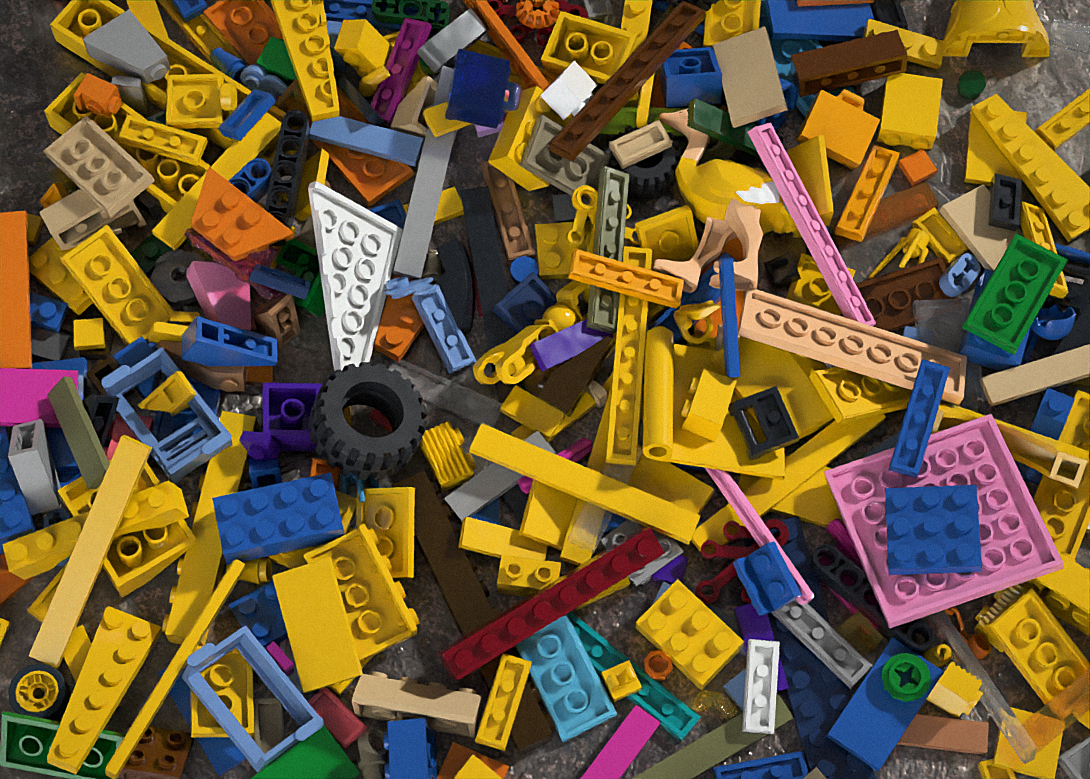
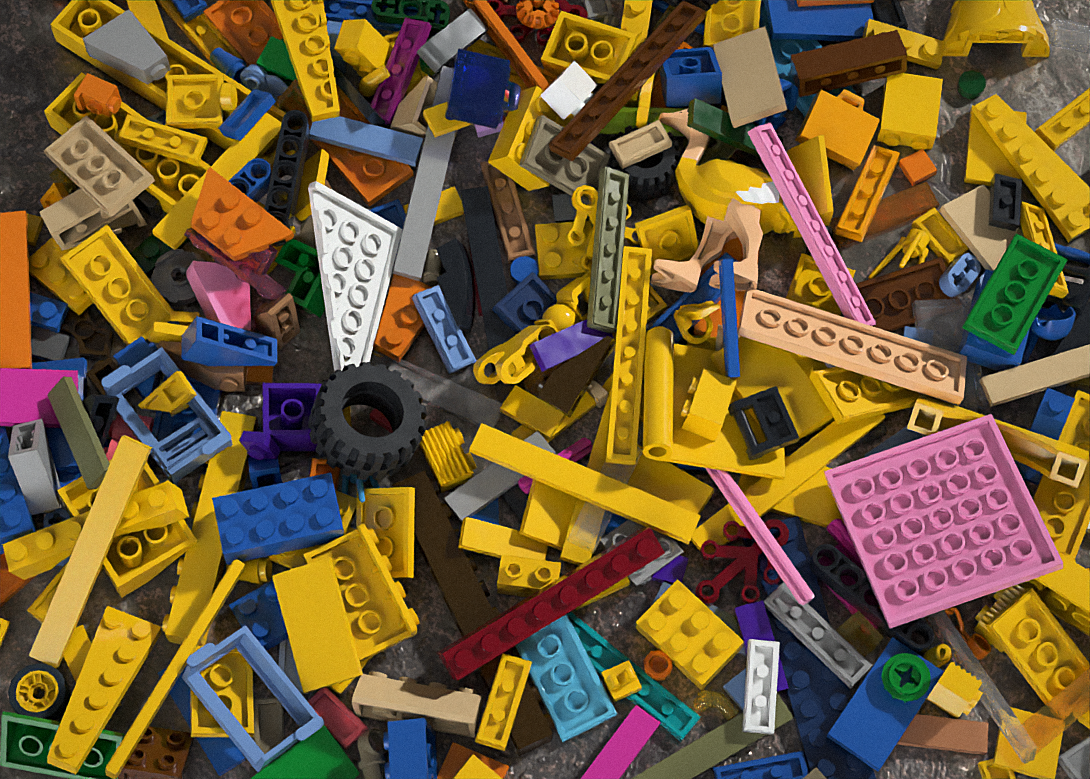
yellow tile [74,318,105,350] -> none
light grey tile [111,75,149,114] -> none
dark blue tile [249,264,311,300] -> none
magenta tile [266,641,294,677] -> none
medium blue plate [384,277,437,299] -> none
light orange tile [568,249,684,309] -> none
blue bracket [733,541,802,616] -> none
black tile [764,252,801,290] -> none
blue plate [885,485,982,575] -> none
blue tile [888,359,950,479] -> none

